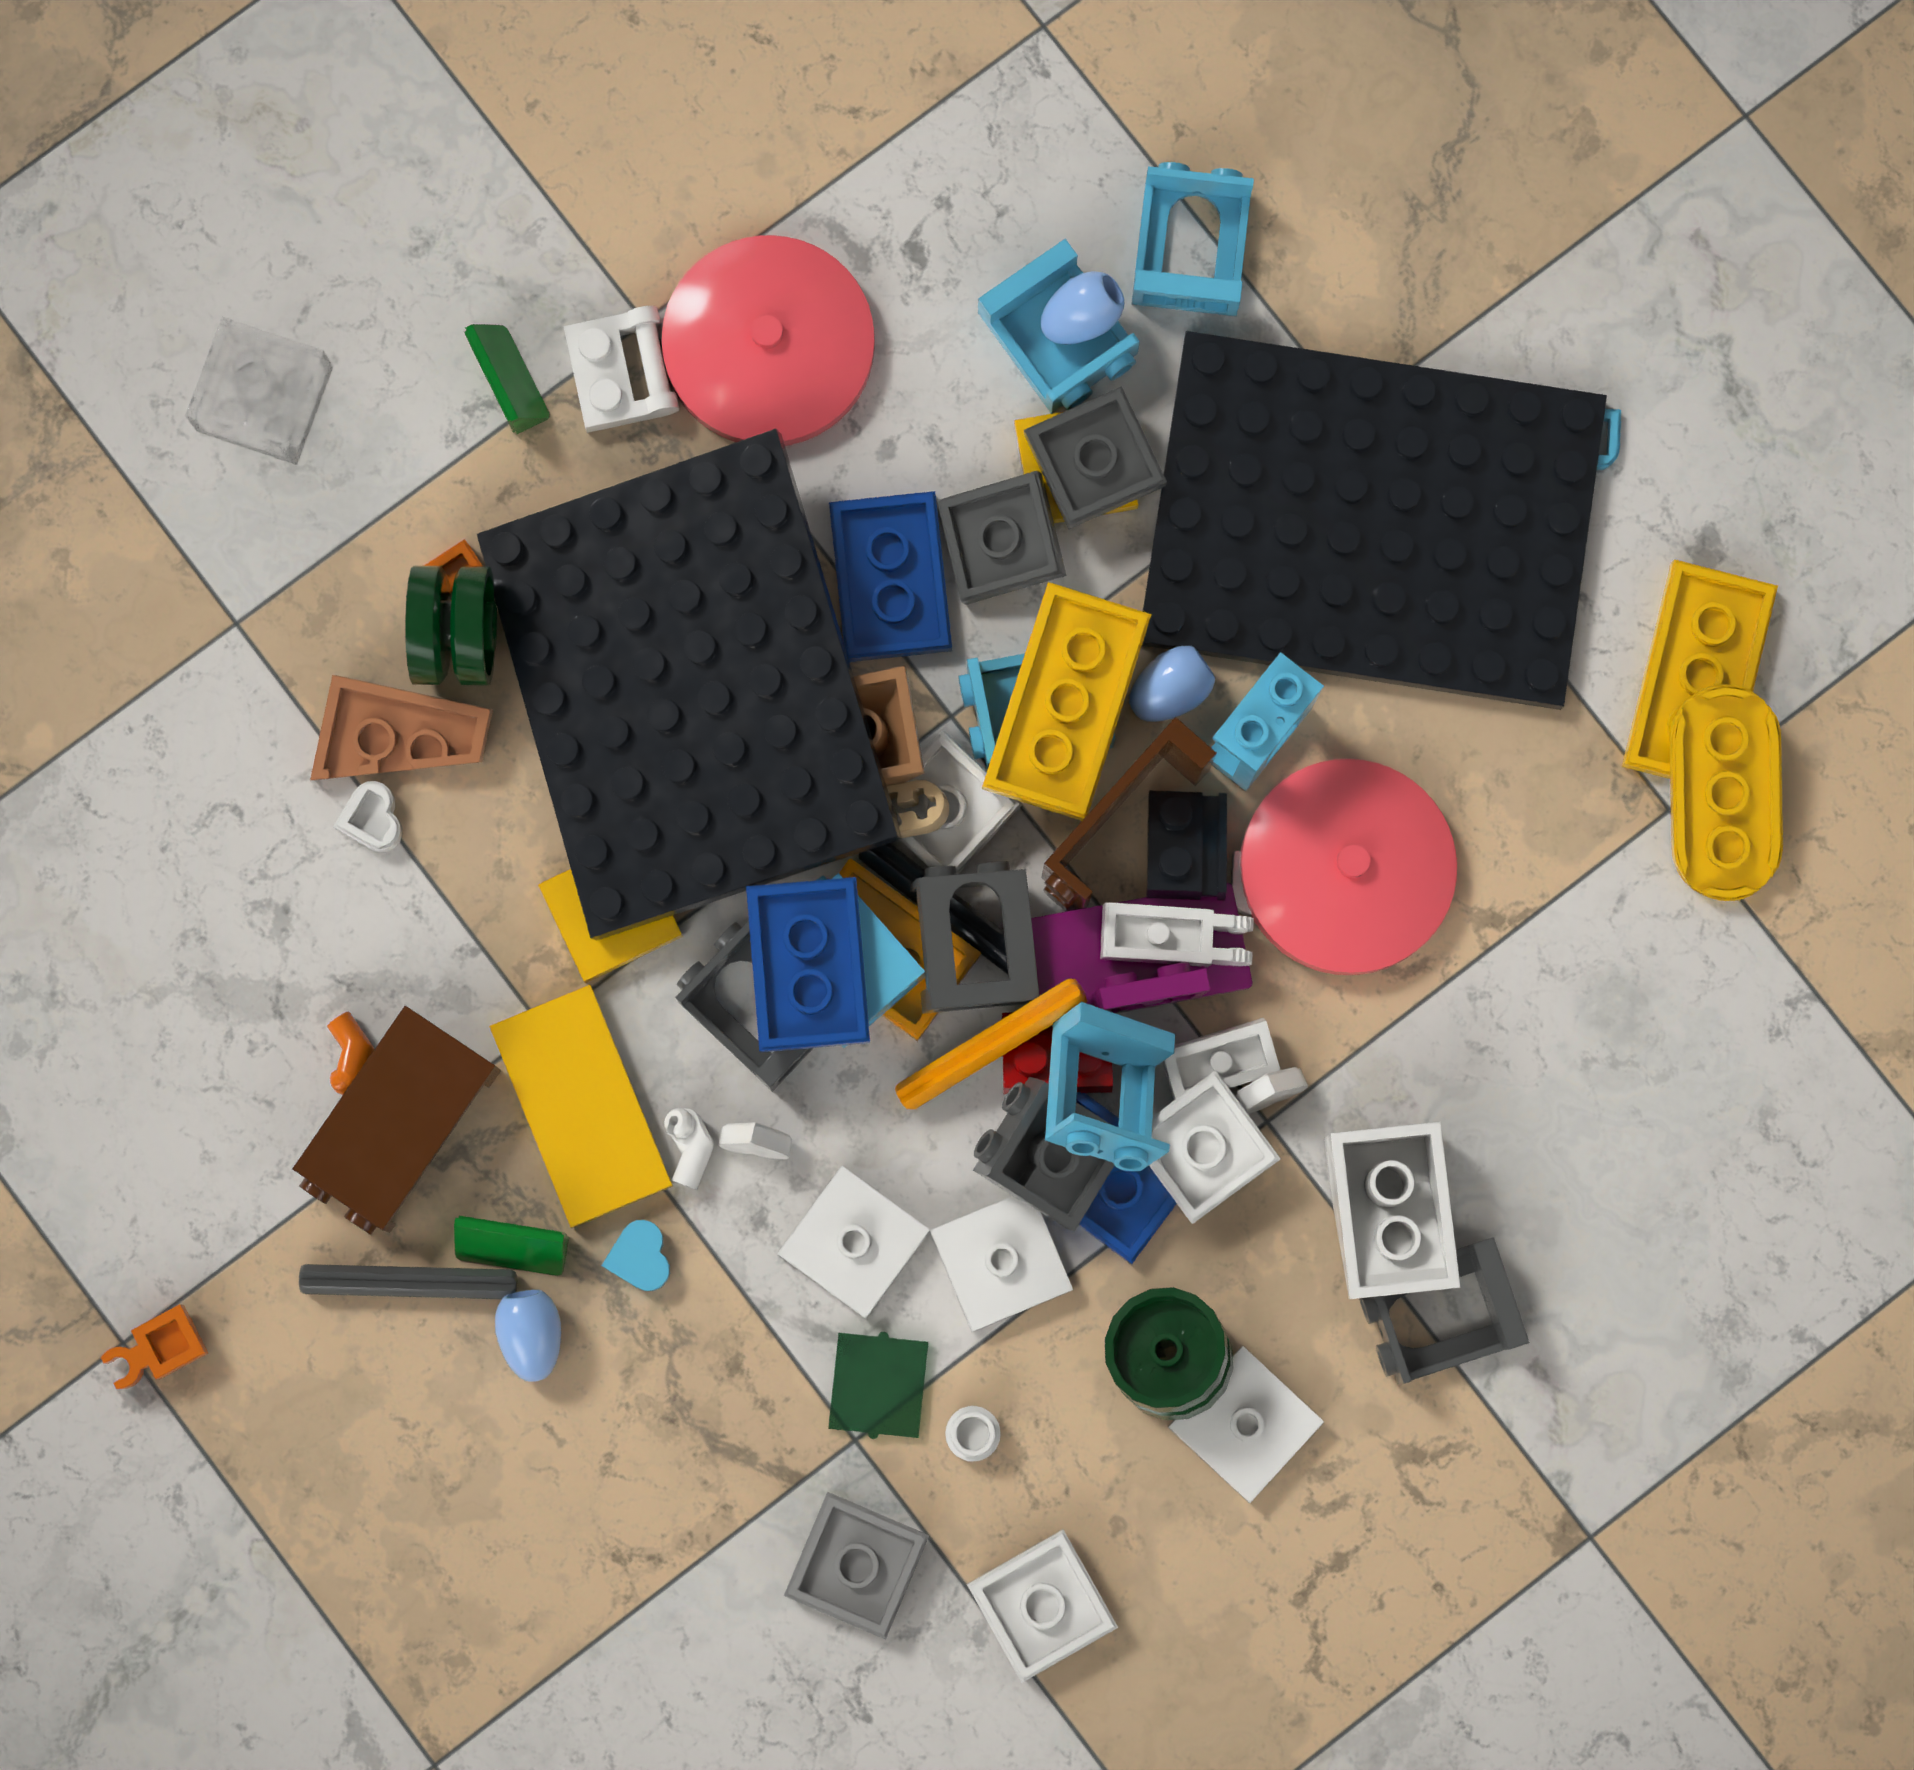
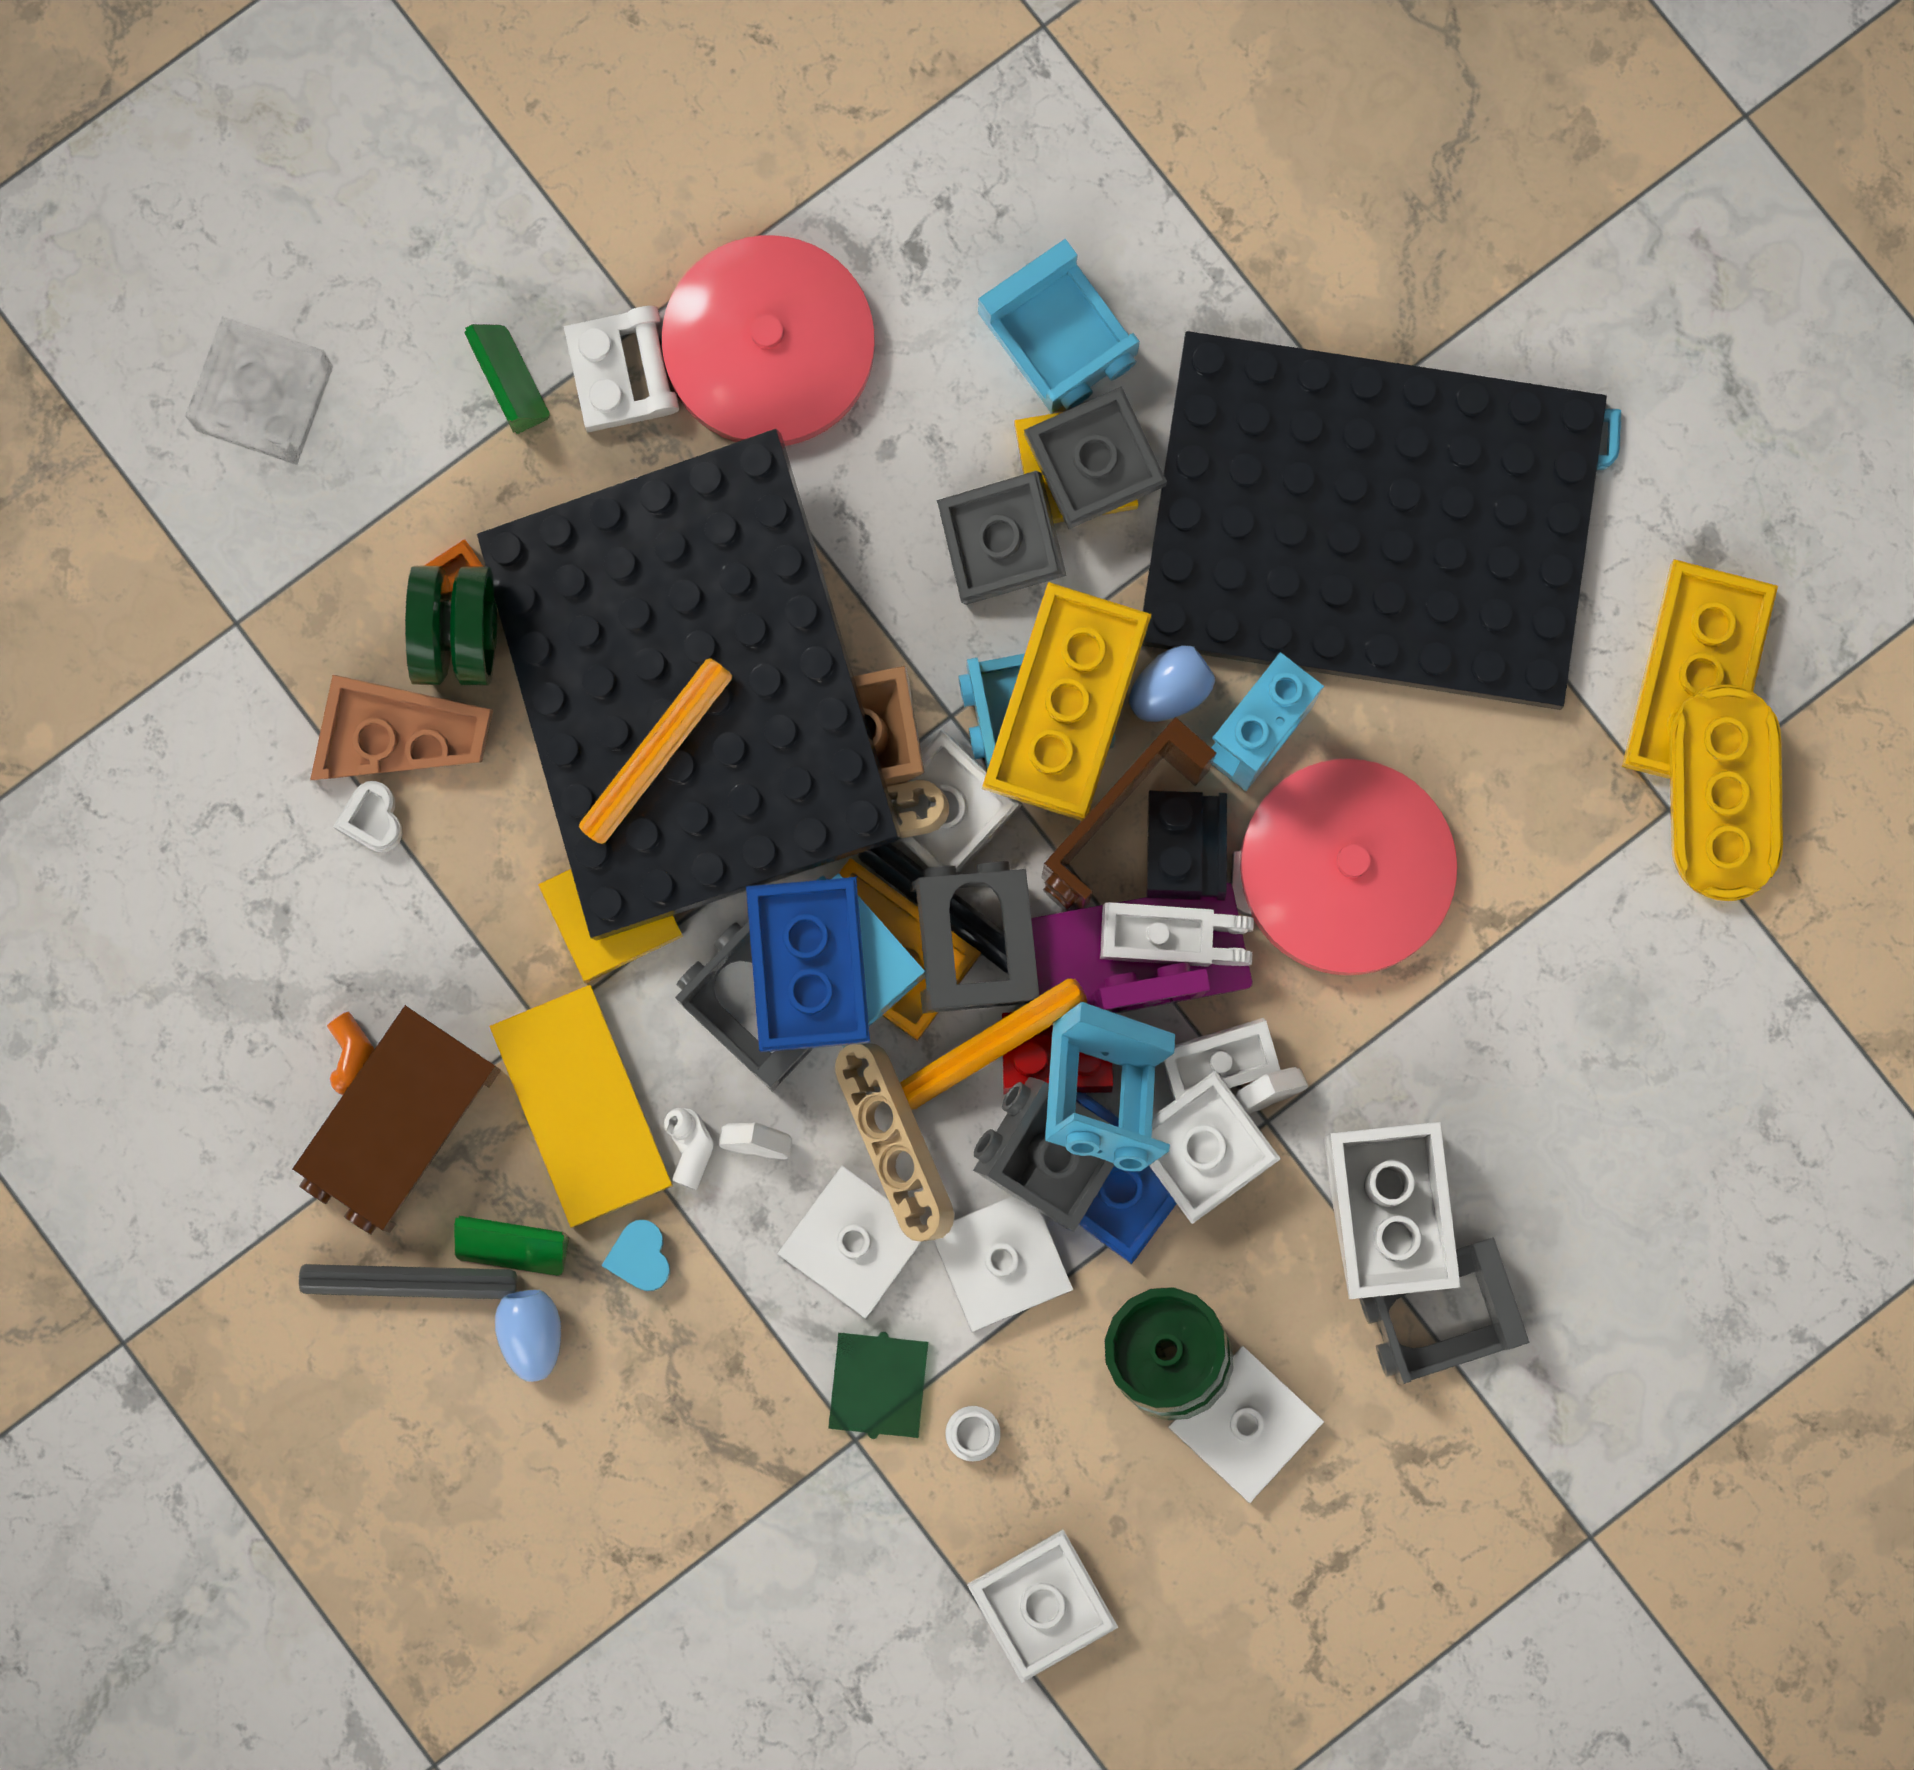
orange plate [101,1304,208,1389] -> none
light grey plate [784,1492,929,1639] -> none
blue tile [829,491,952,662] -> none
light blue animal [1041,271,1125,345] -> none
medium azure panel [1131,162,1254,317] -> none
none -> light orange axle [579,658,732,844]
none -> tan beam [835,1043,954,1242]

